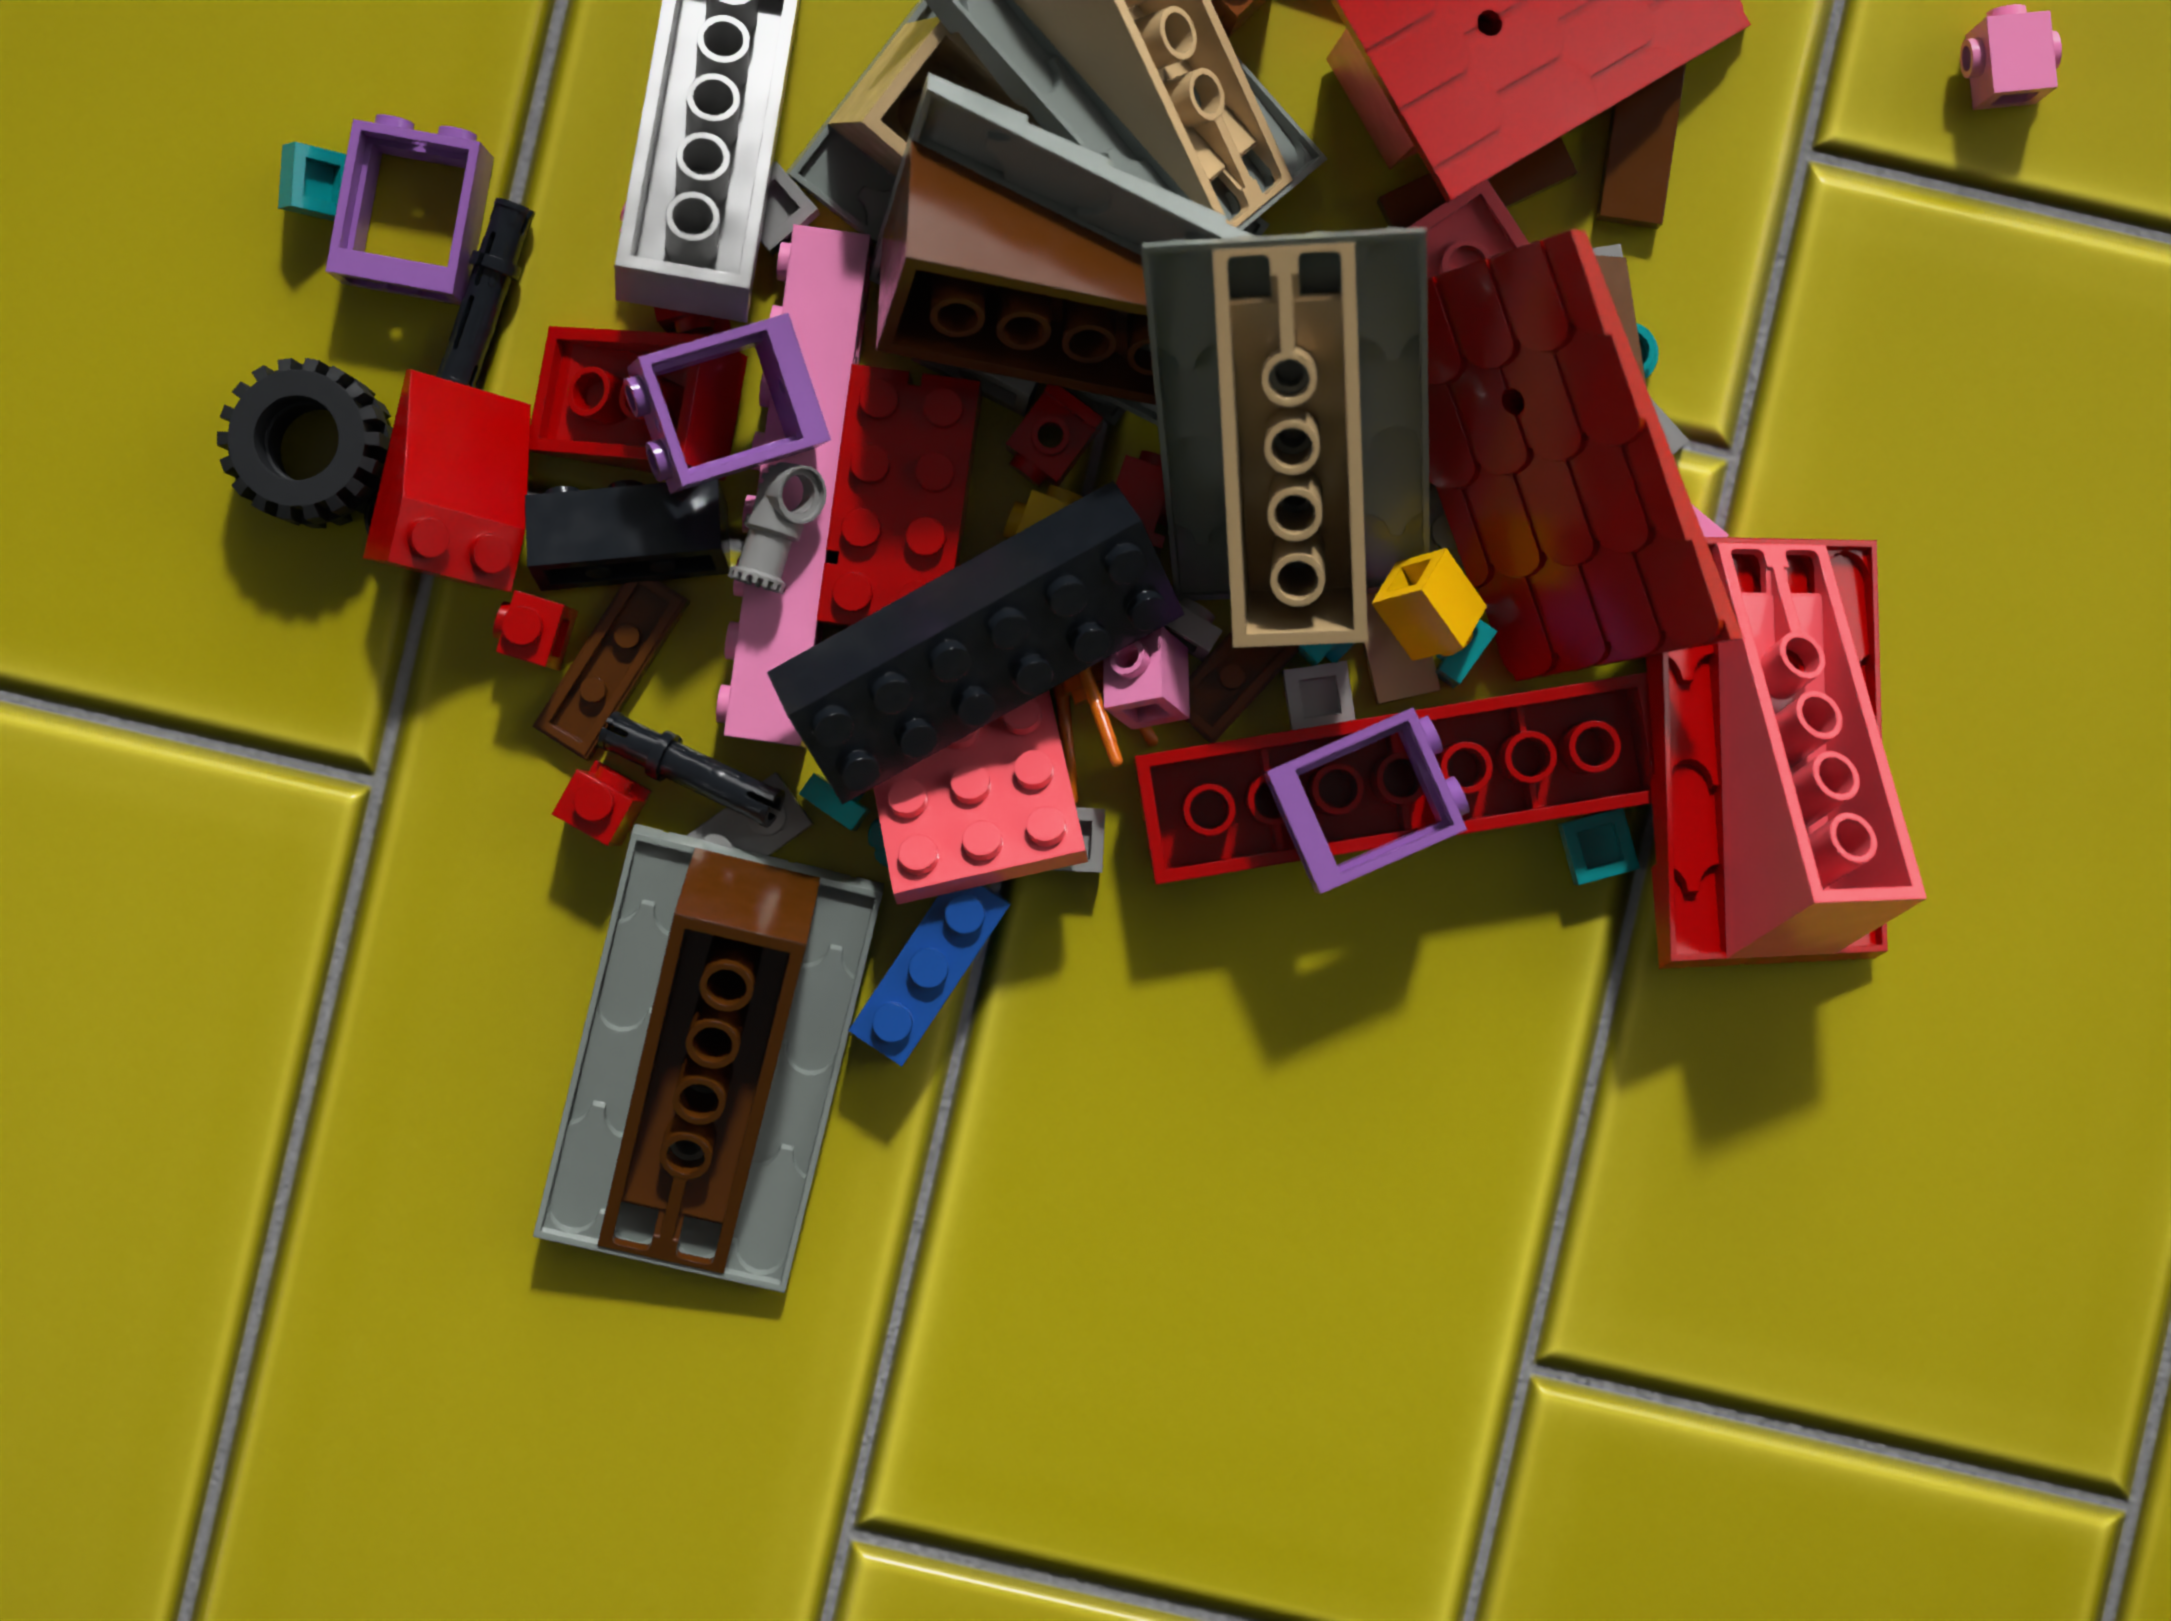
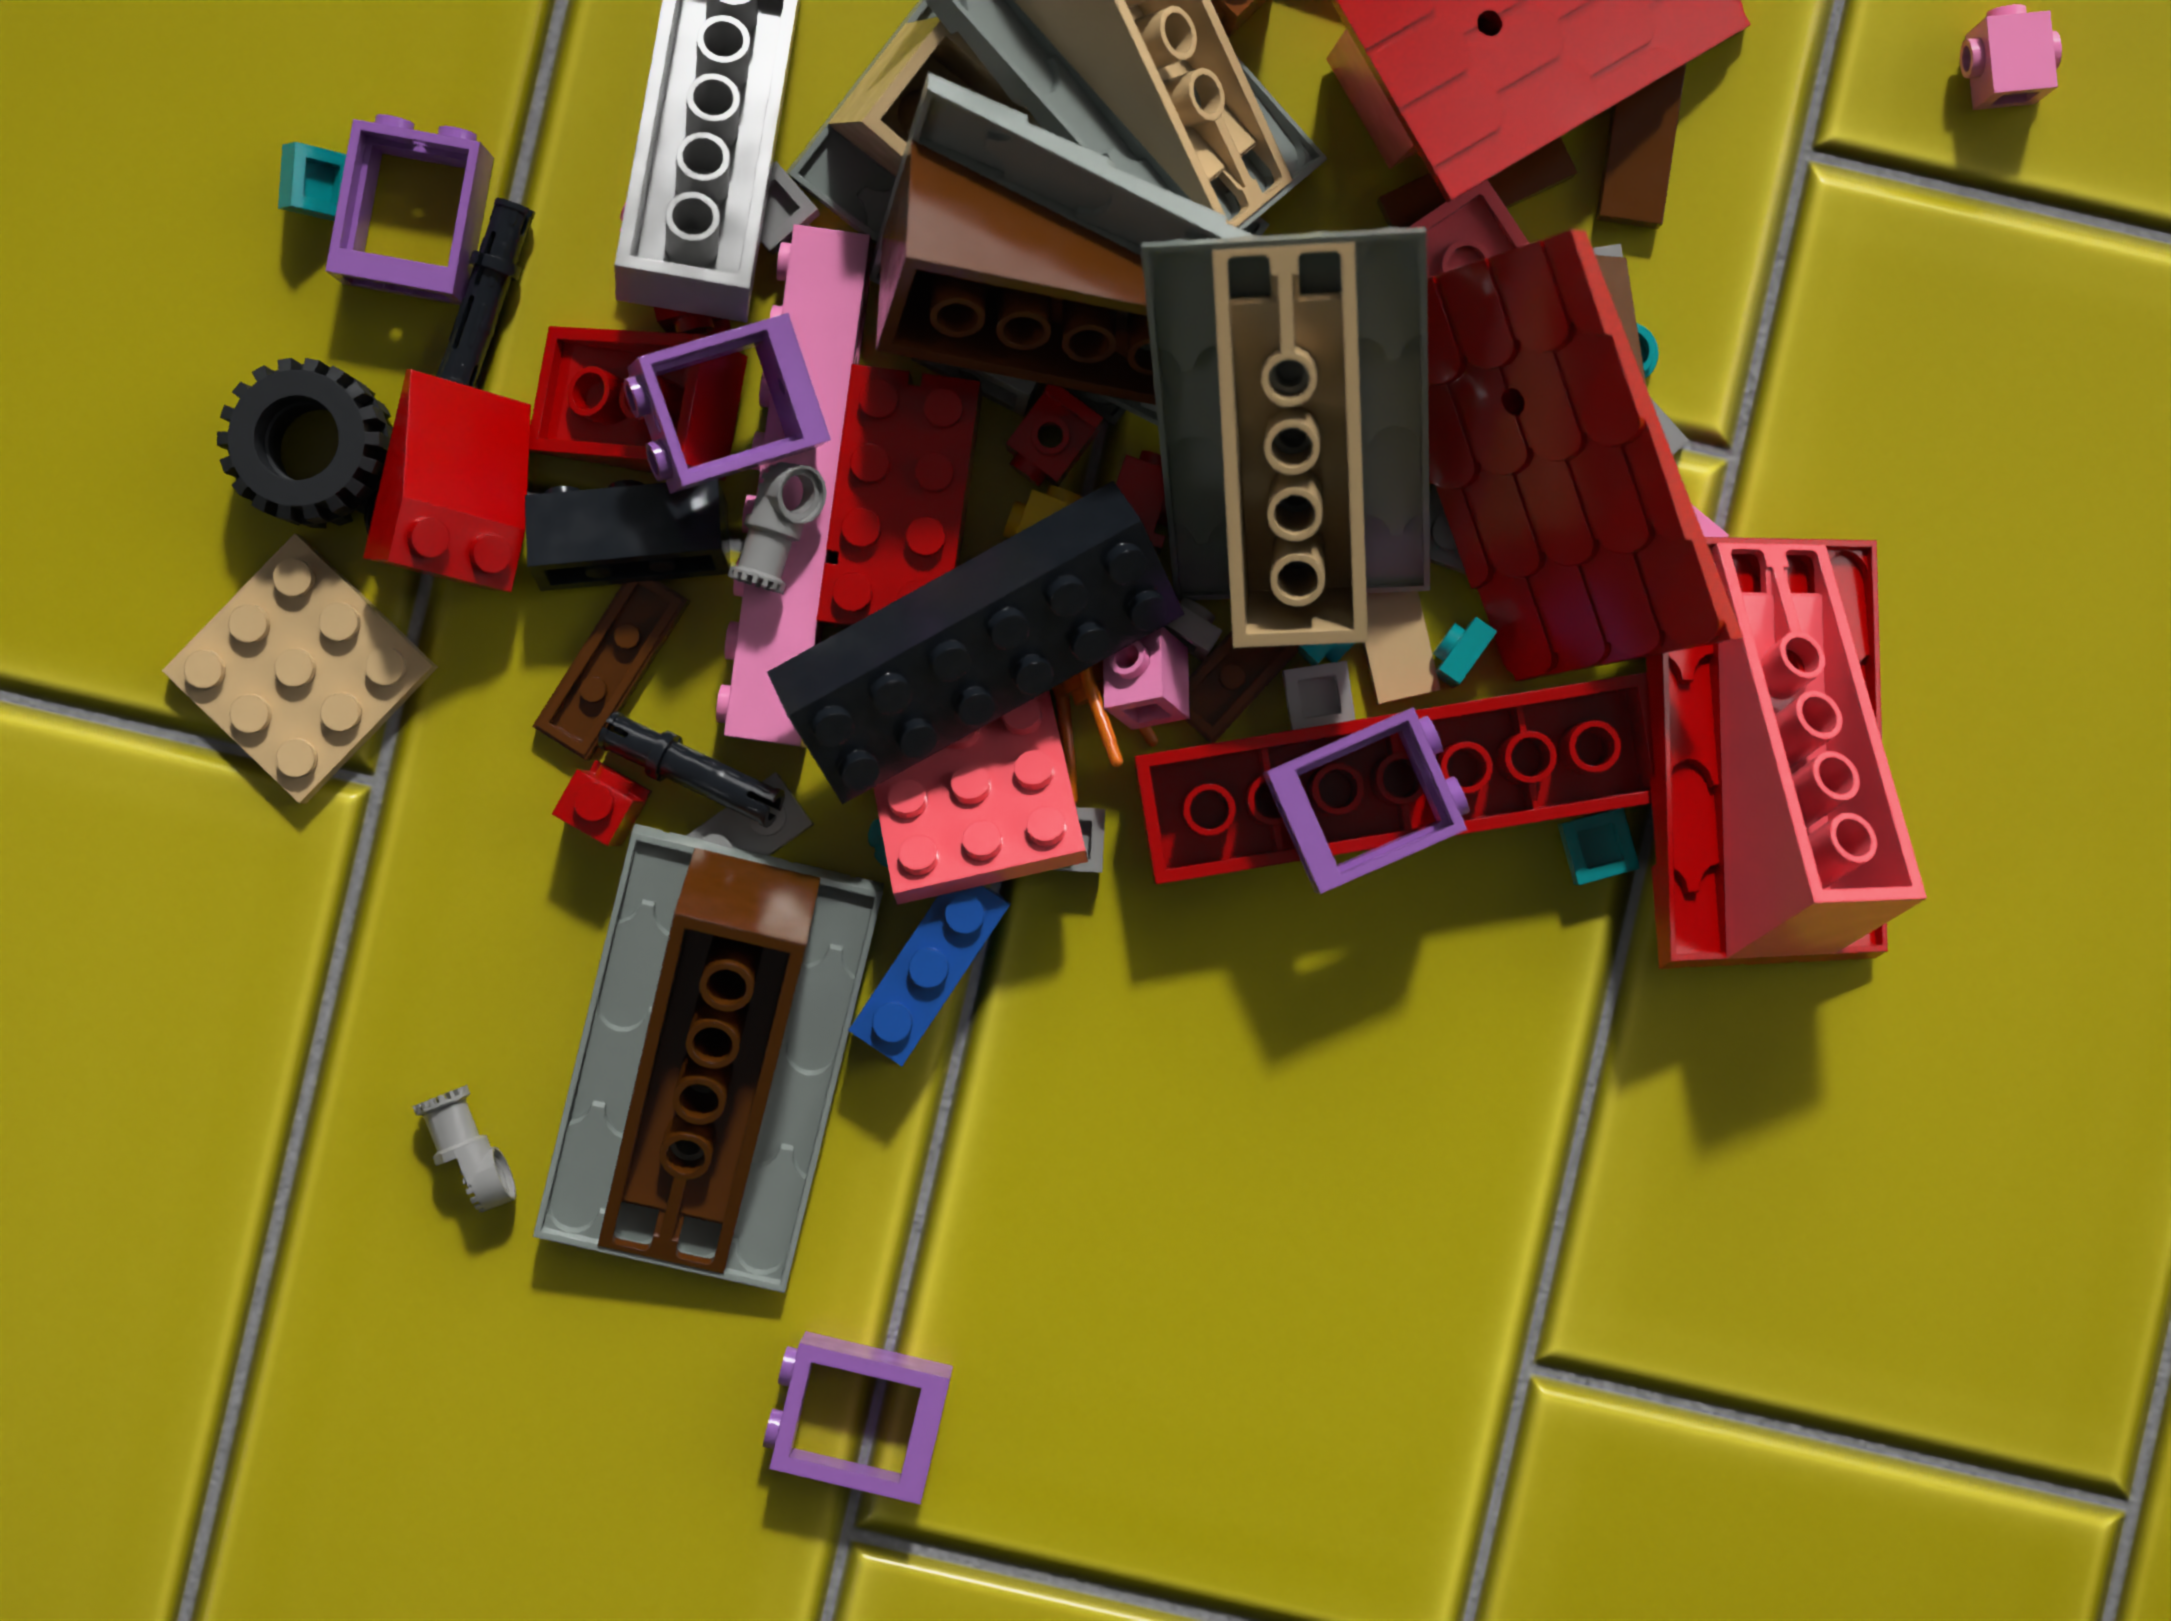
red brick [493,590,578,671] -> none
teal plate [799,773,871,831] -> none
yellow brick [1371,548,1487,661] -> none
none -> tan plate [162,533,438,804]
none -> light grey connector [412,1085,516,1213]
none -> medium lavender window [763,1331,953,1505]

